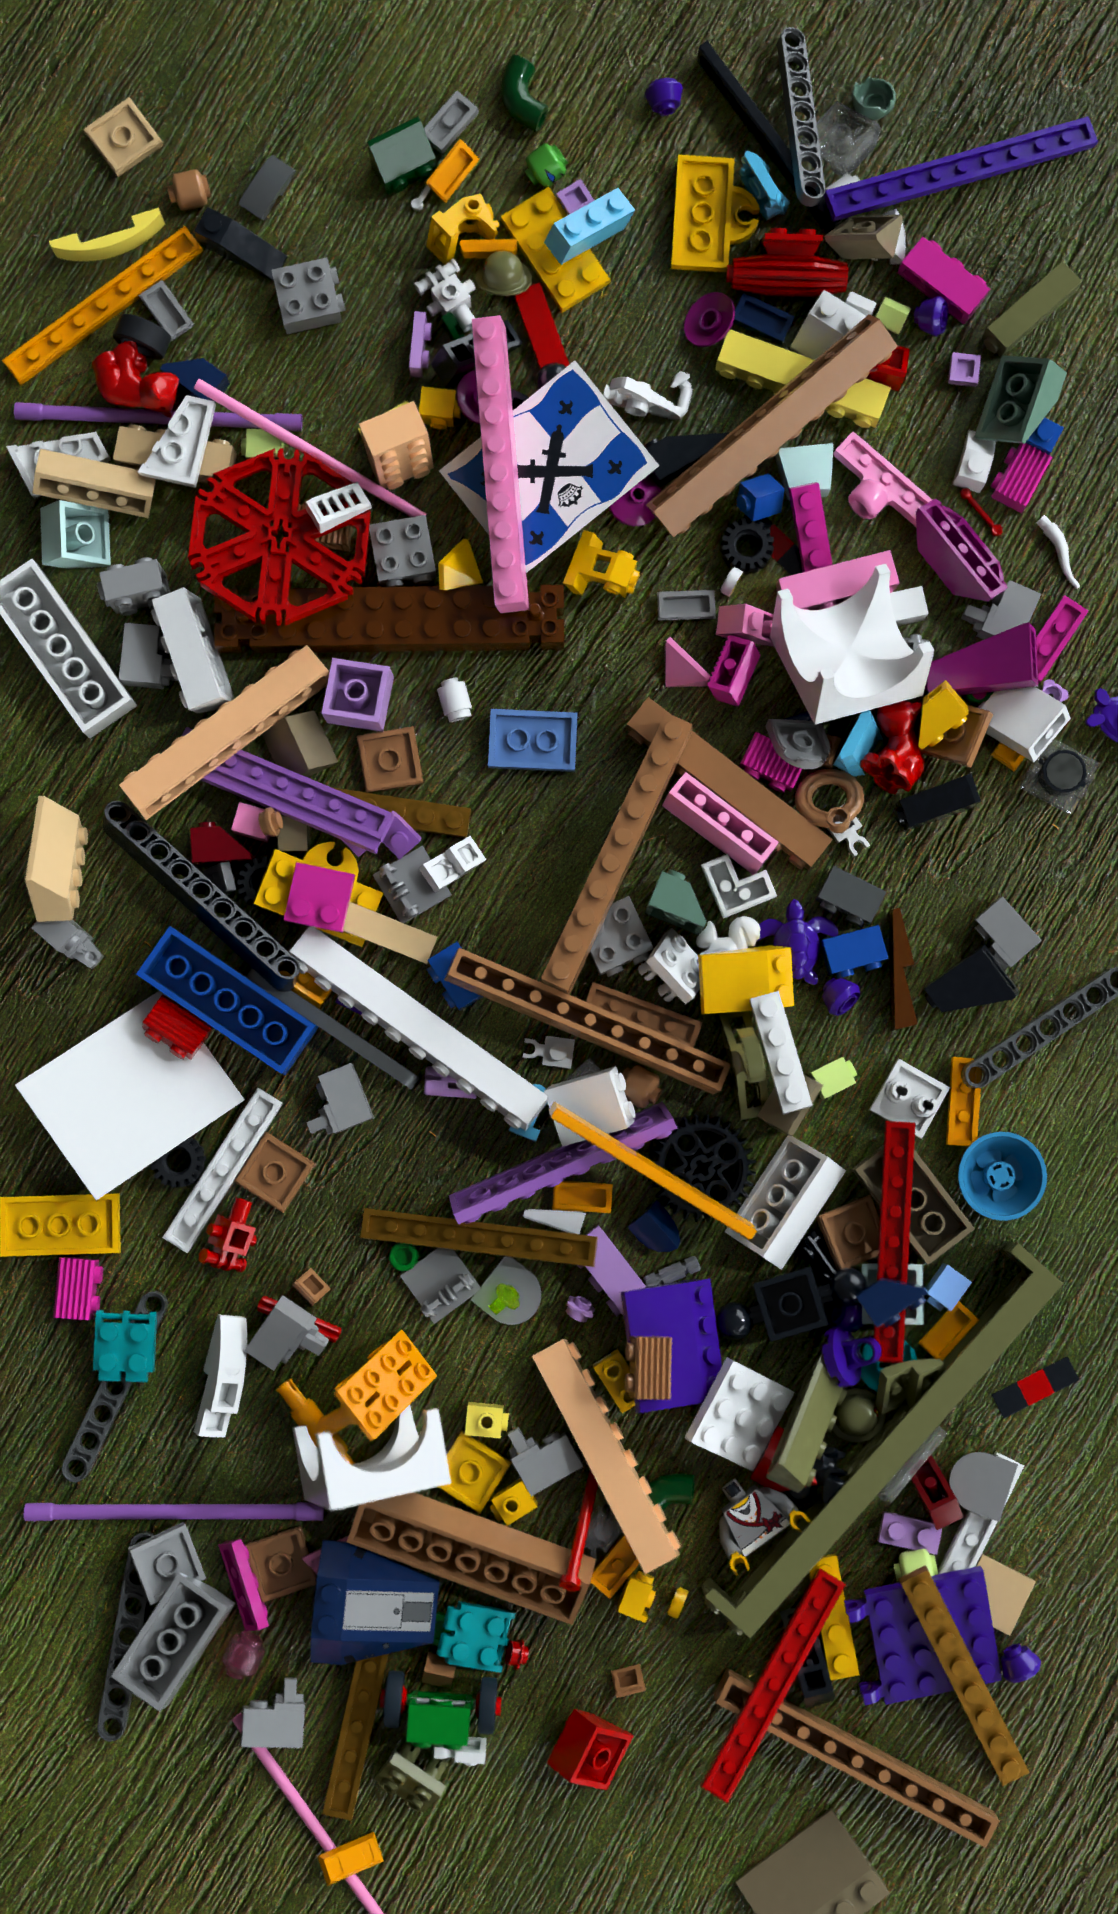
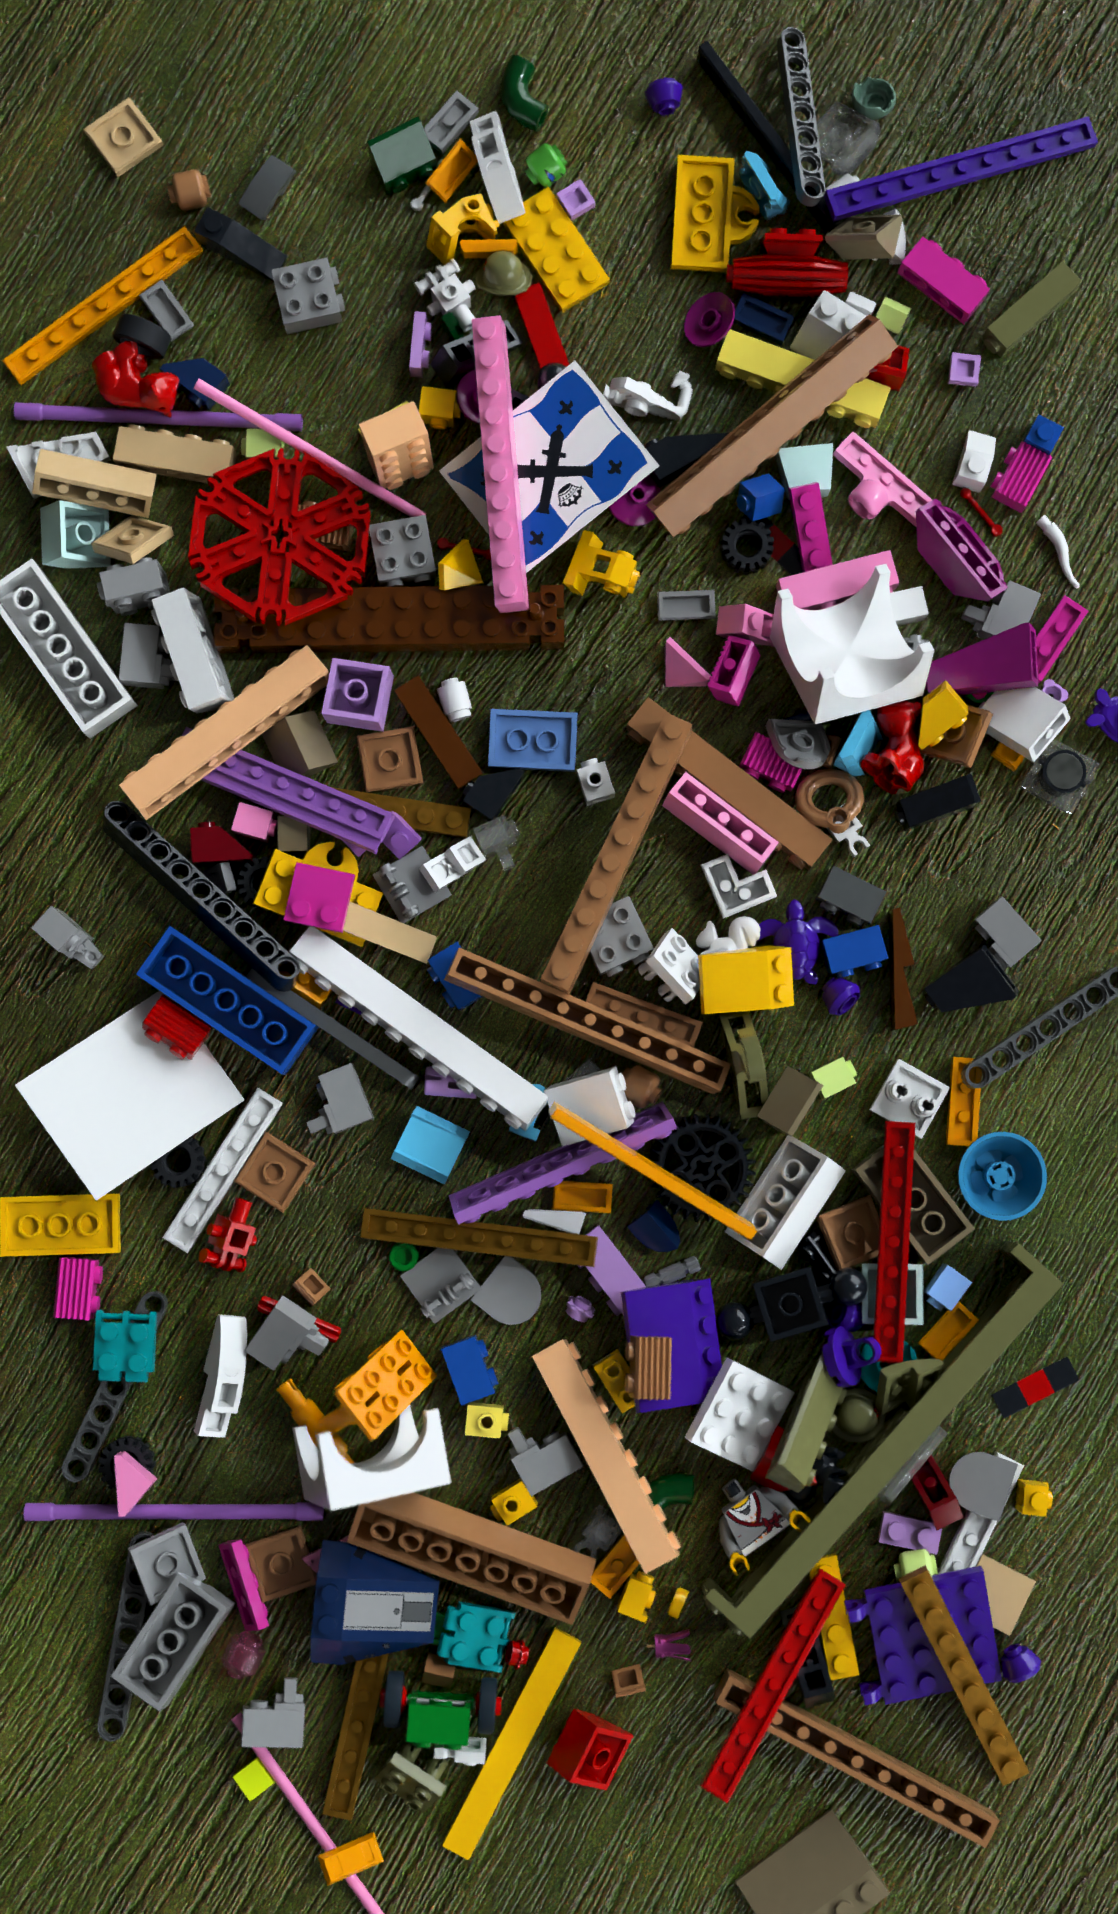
tan slope [25,796,88,922] -> none
light yellow slope [49,208,165,261] -> none
white wing [138,395,216,488] -> none
medium nougat plate [258,807,283,837] -> none
white slope [305,482,372,534] -> none
yellow tile [437,1430,512,1514] -> none
clear neon green plate [489,1283,520,1315] -> none
white plate [522,1036,575,1069] -> none
medium azure brick [544,188,635,265] -> none
red bar [559,1469,598,1591] -> none
sand green slope [645,869,706,935] -> none
white tile [720,567,743,597] -> none
white plate [749,991,813,1114] -> none
dark blue slope [856,1278,928,1328] -> none
dark purple cone [914,296,948,337] -> none
sand green slope [974,355,1067,444] -> none
none -> tan tile [91,515,174,564]
none -> black tyre [98,1436,156,1492]
none -> bright pink slope [114,1451,157,1517]
none -> neon yellow tile [233,1757,275,1802]
none -> medium azure slope [391,1106,470,1184]
none -> reddish brown slope [394,675,483,789]
none -> red hinge [437,538,491,560]
none -> blue brick [441,1334,499,1406]
none -> yellow tile [442,1627,581,1861]
none -> black slope [462,768,525,824]
none -> white slope [470,111,526,224]
none -> clear brick [473,814,520,872]
none -> white brick [577,758,615,806]
none -> flat silver piece [646,1630,691,1662]
none -> yellow brick [1015,1479,1053,1517]

